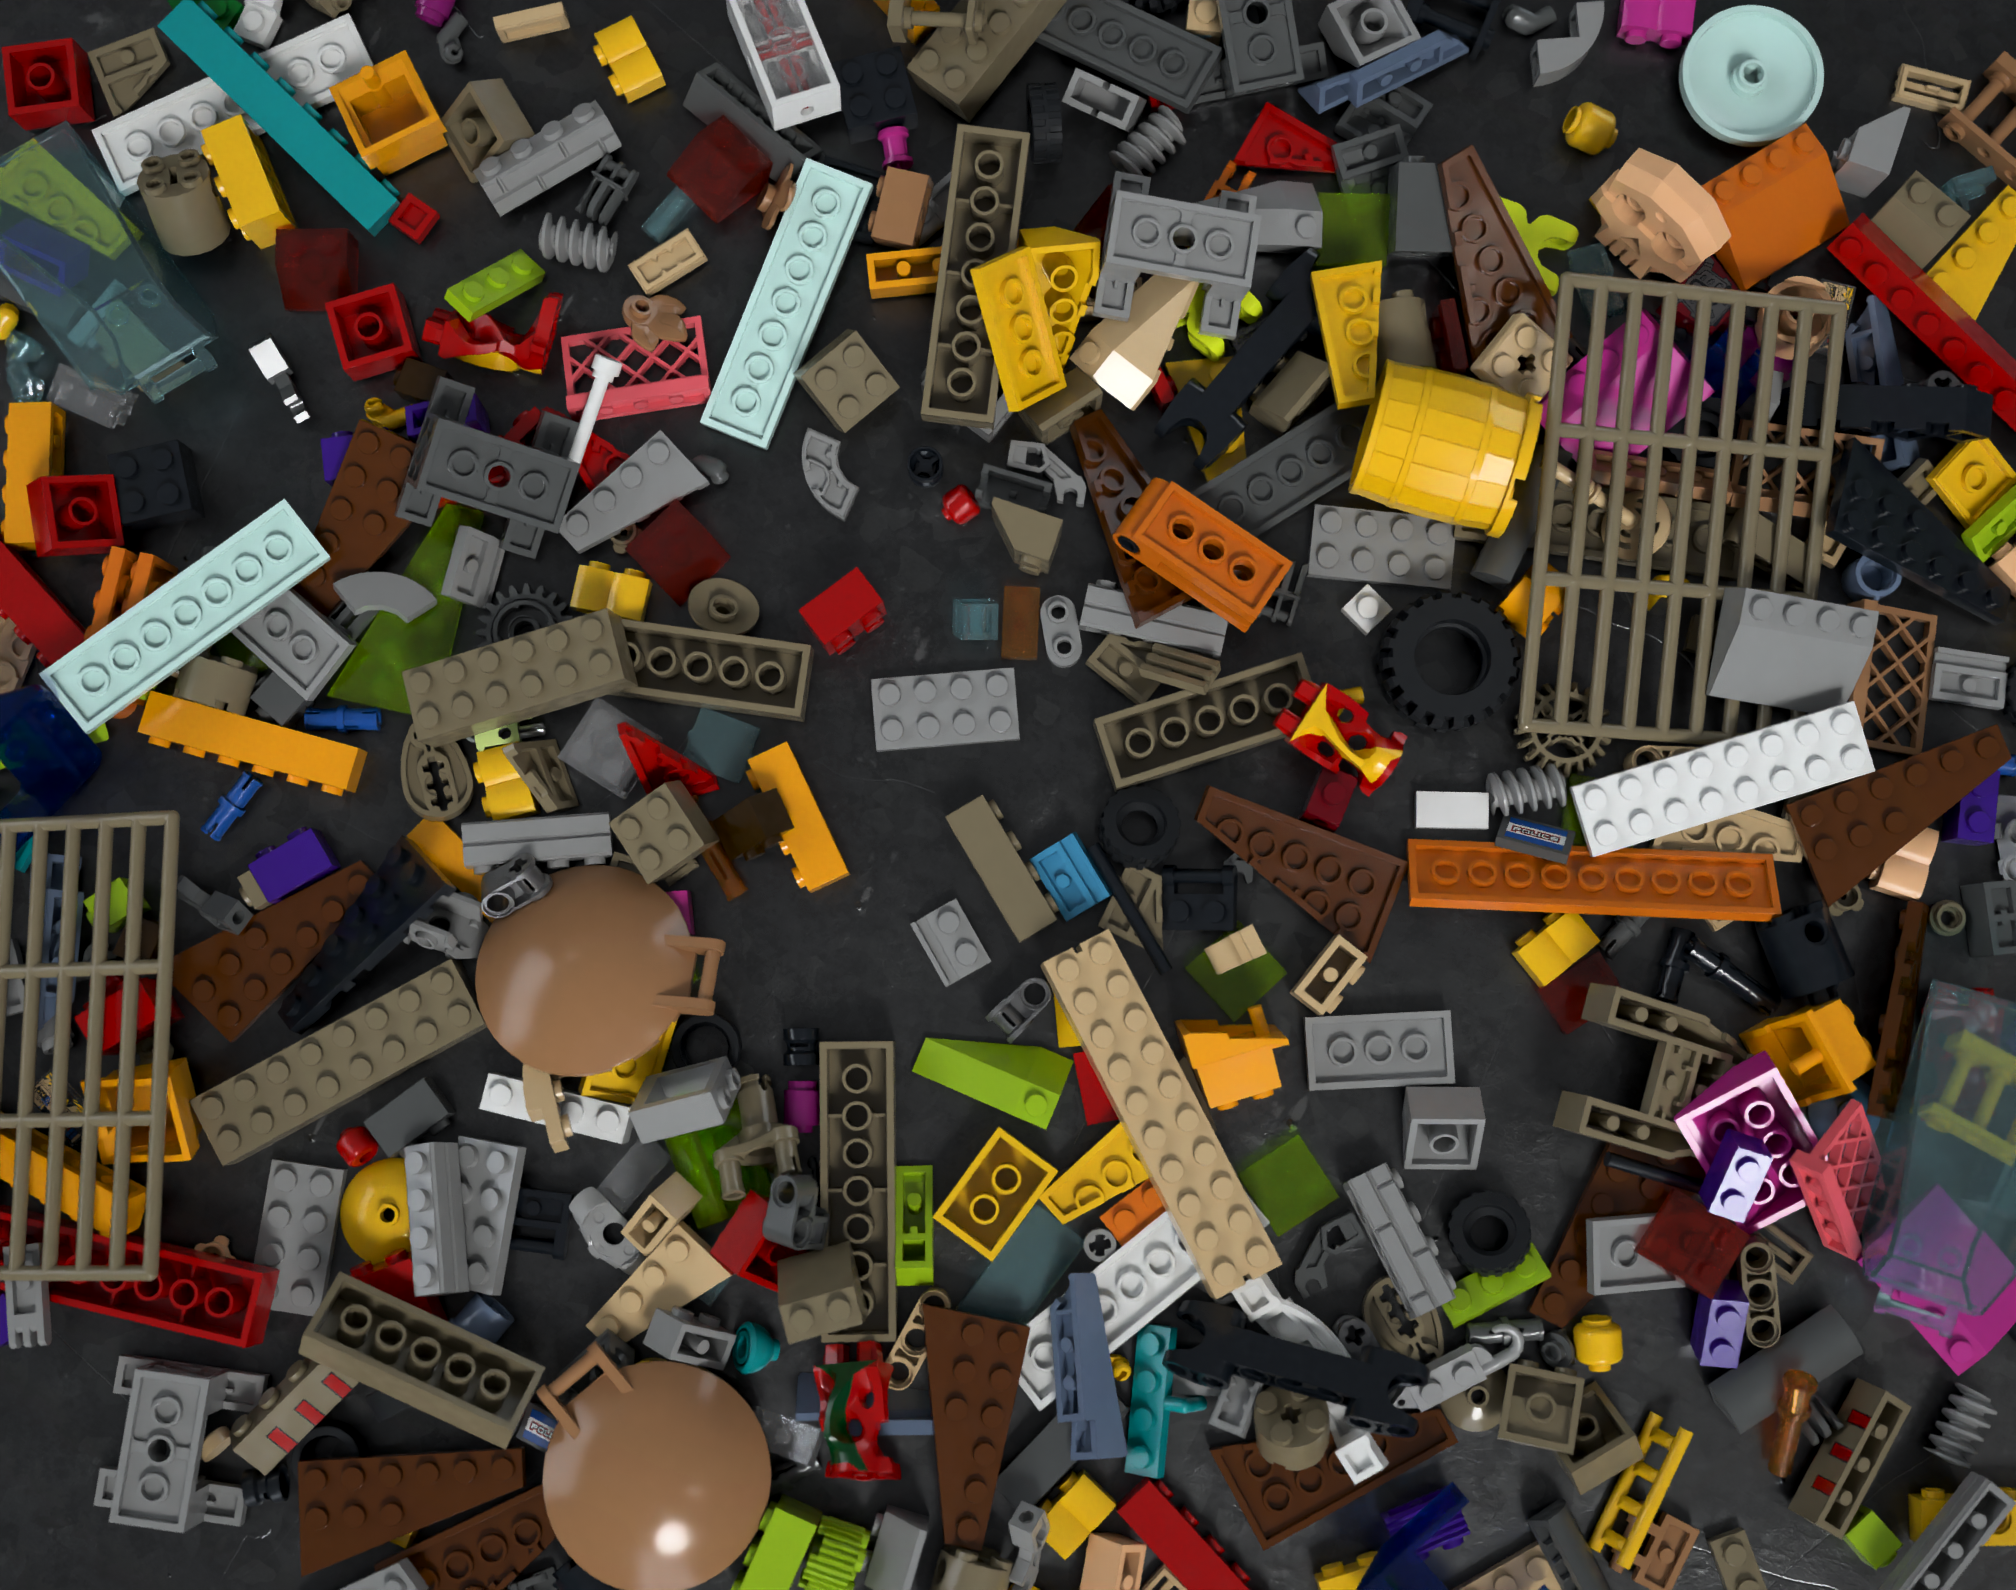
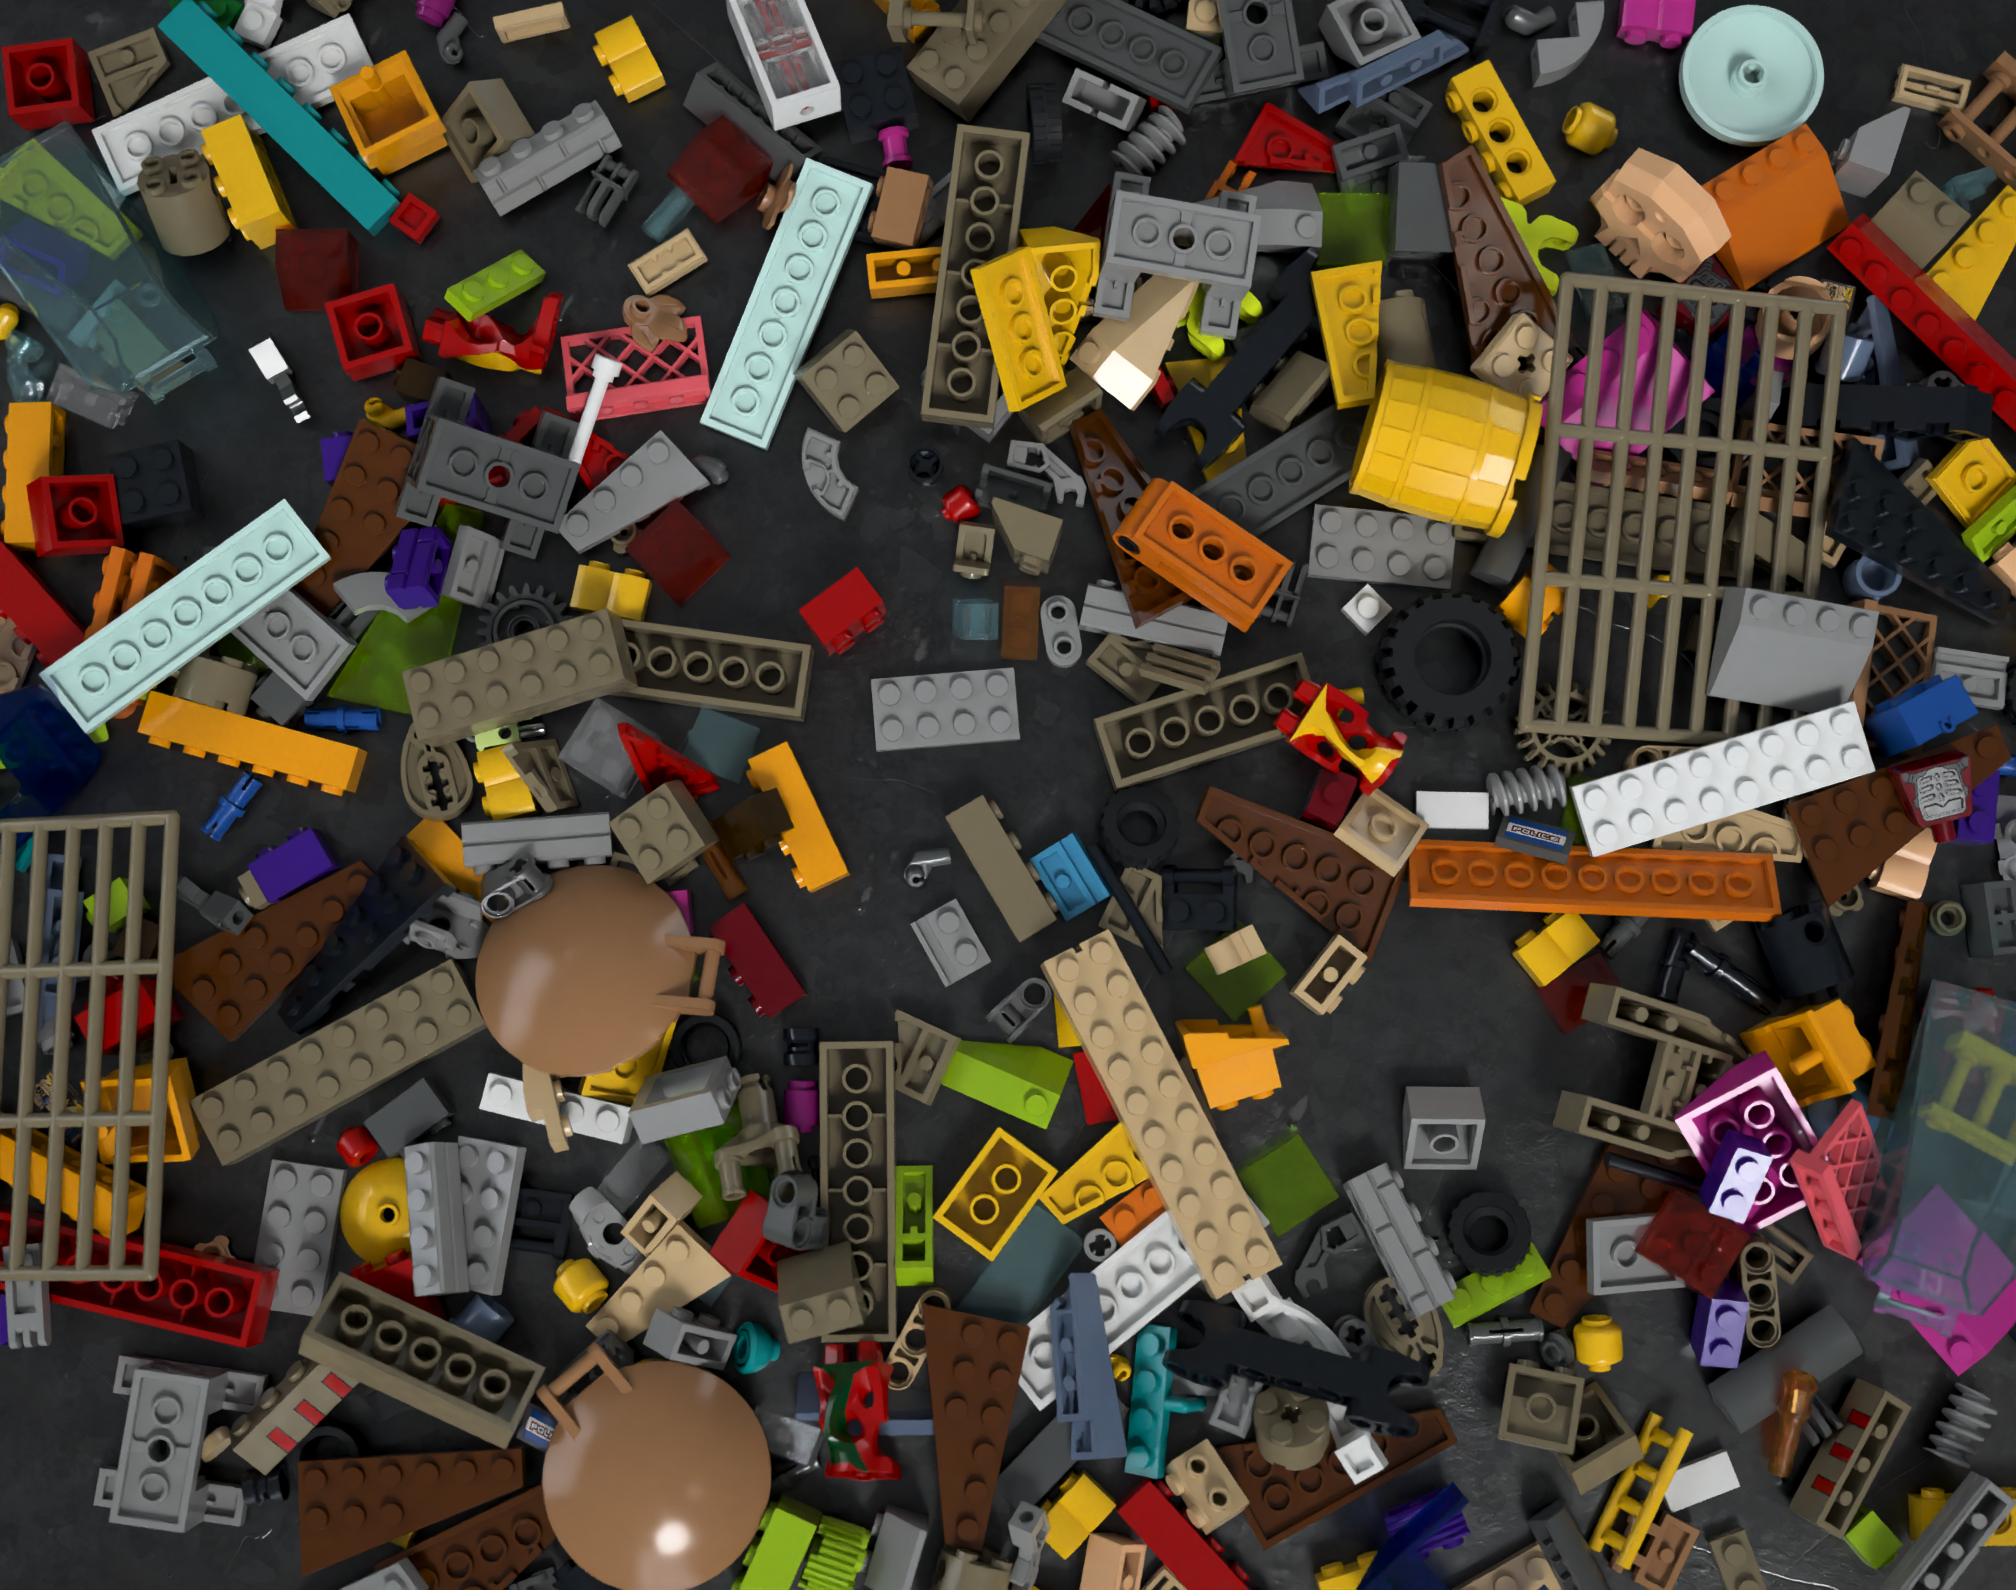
light grey piece [539,212,618,273] -> none
dark tan dish [688,578,759,635] -> none
light grey plate [1303,1010,1455,1091] -> none
light grey plate [1390,1324,1524,1412] -> none
clear red plate [1429,298,1469,375] -> none
dark tan dish [1439,1369,1507,1432] -> none
tan dish [1539,461,1672,561] -> none
none -> dark purple brick [384,526,453,610]
none -> yellow head [553,1258,609,1314]
none -> dark red brick [708,903,808,1019]
none -> dark tan wing [895,1009,961,1106]
none -> dark grey arm [904,846,951,887]
none -> dark tan bracket [953,521,996,579]
none -> tan brick [1165,1438,1250,1535]
none -> tan plate [1333,788,1429,877]
none -> yellow brick [1445,59,1556,206]
none -> white tile [1663,1449,1740,1513]
none -> sand blue piece [1813,331,1875,383]
none -> blue brick [1864,674,1979,758]
none -> torso [1887,750,1972,843]

